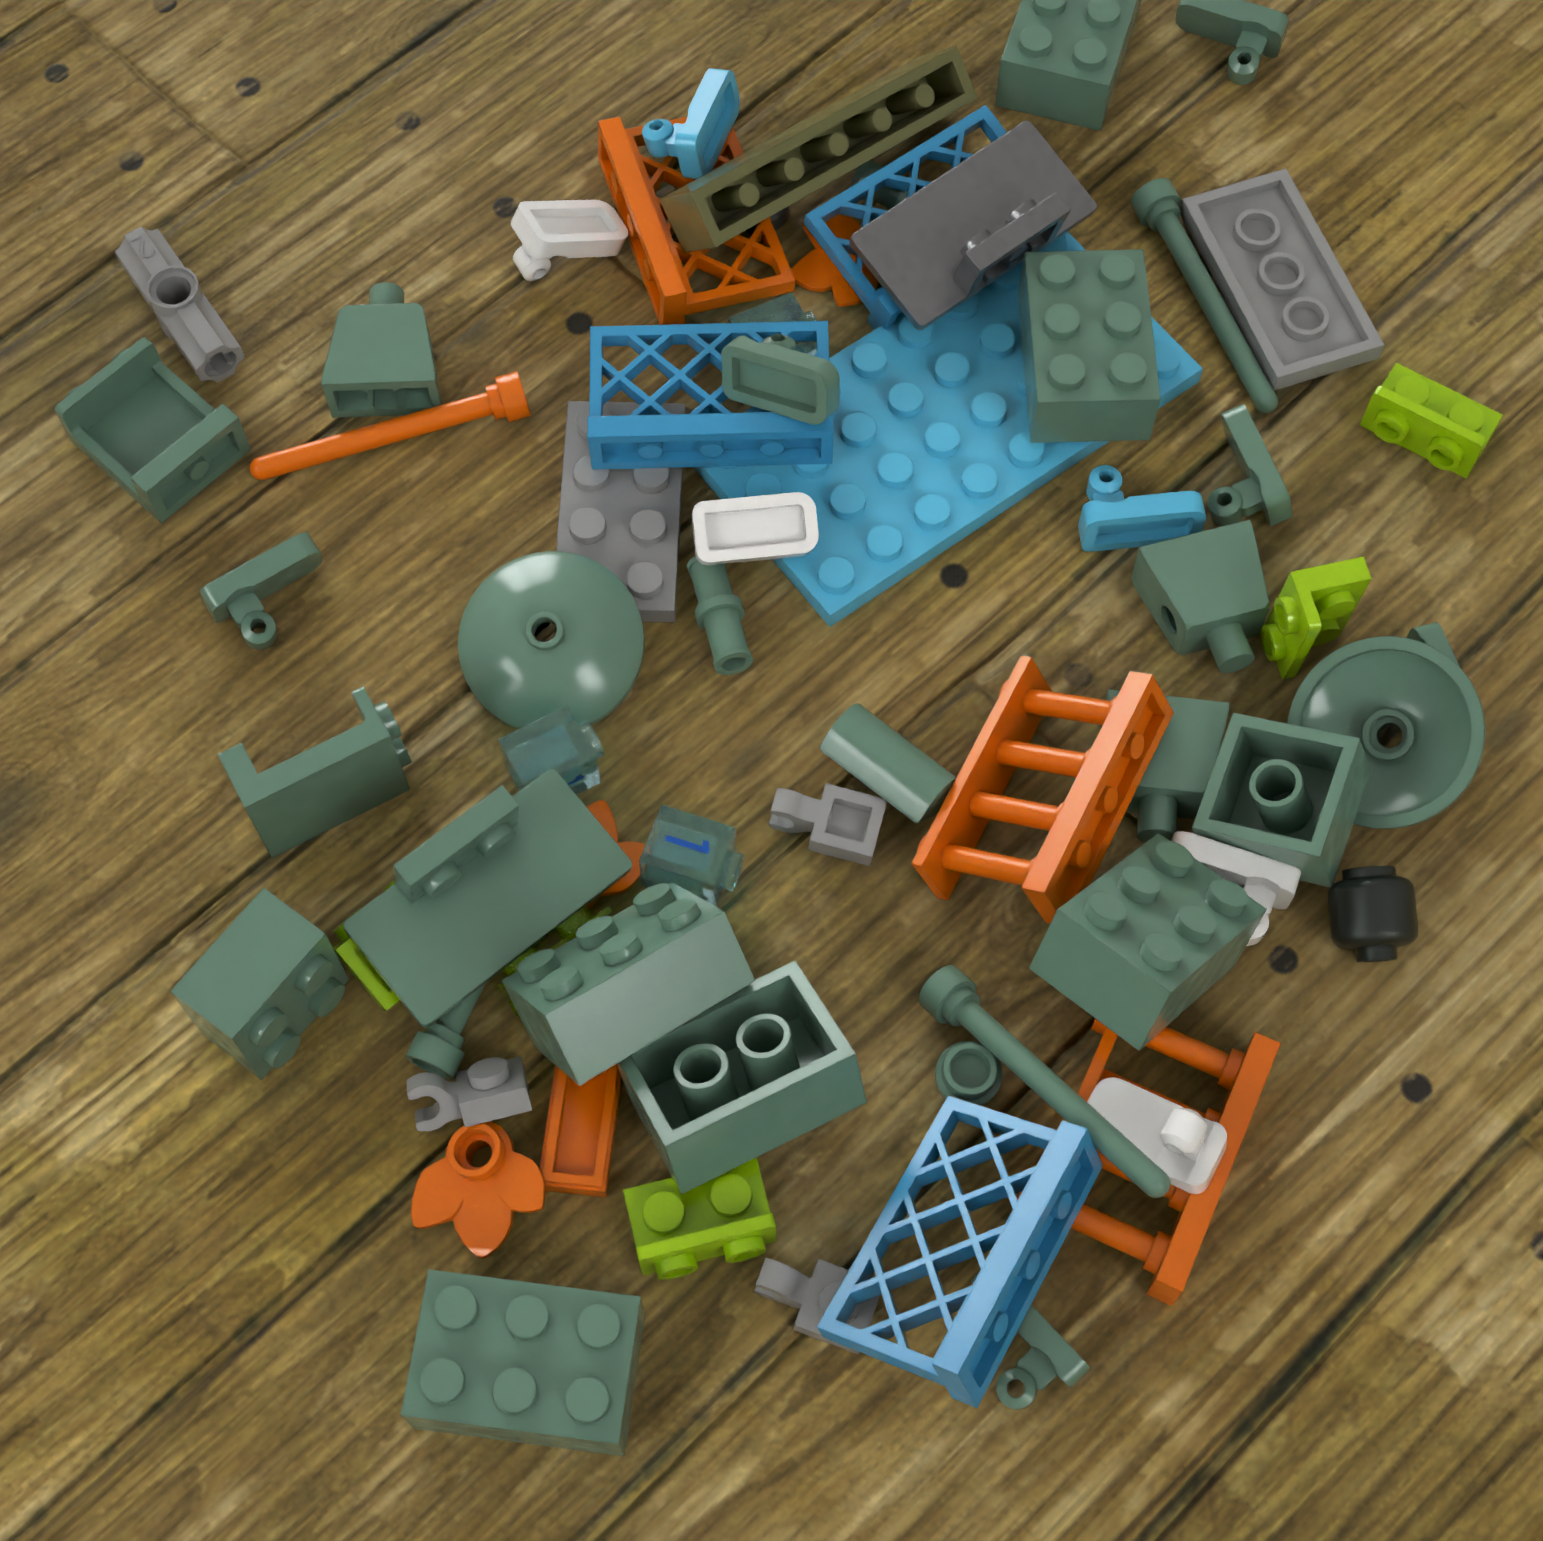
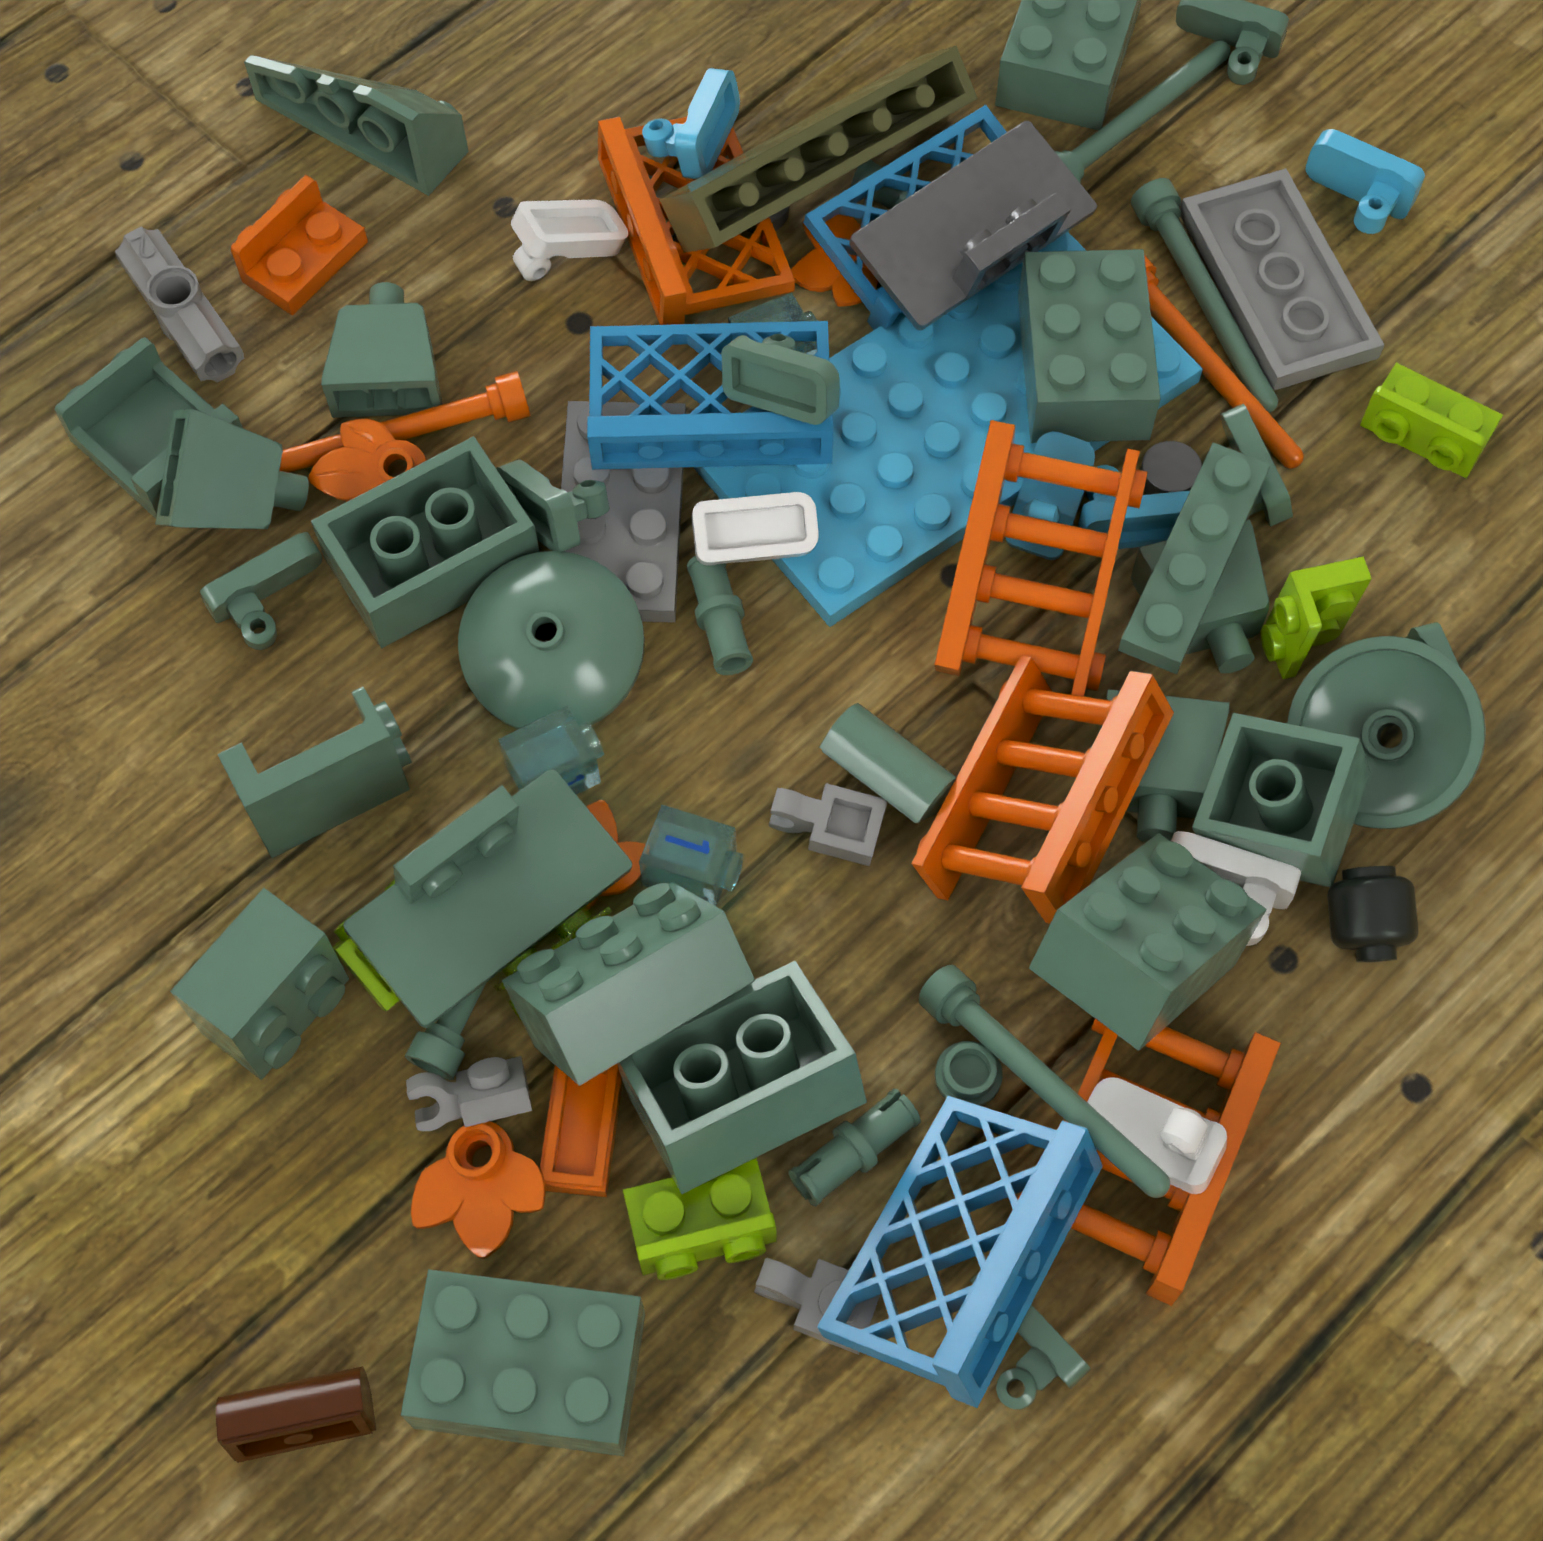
none -> sand green torso [155,409,309,529]
none -> reddish brown brick [216,1366,376,1463]
none -> orange bracket [231,175,368,316]
none -> sand green wedge [244,55,469,196]
none -> orange plate [308,418,427,502]
none -> sand green brick [311,436,540,649]
none -> sand green piece [496,459,610,553]
none -> sand green pin [788,1088,921,1207]
none -> orange fence [934,420,1148,696]
none -> medium azure piece [1005,431,1095,560]
none -> sand green piece [1055,40,1230,183]
none -> sand green plate [1118,442,1271,675]
none -> flat silver tile [1140,441,1202,495]
none -> orange piece [1144,254,1304,469]
none -> medium azure piece [1306,129,1425,234]

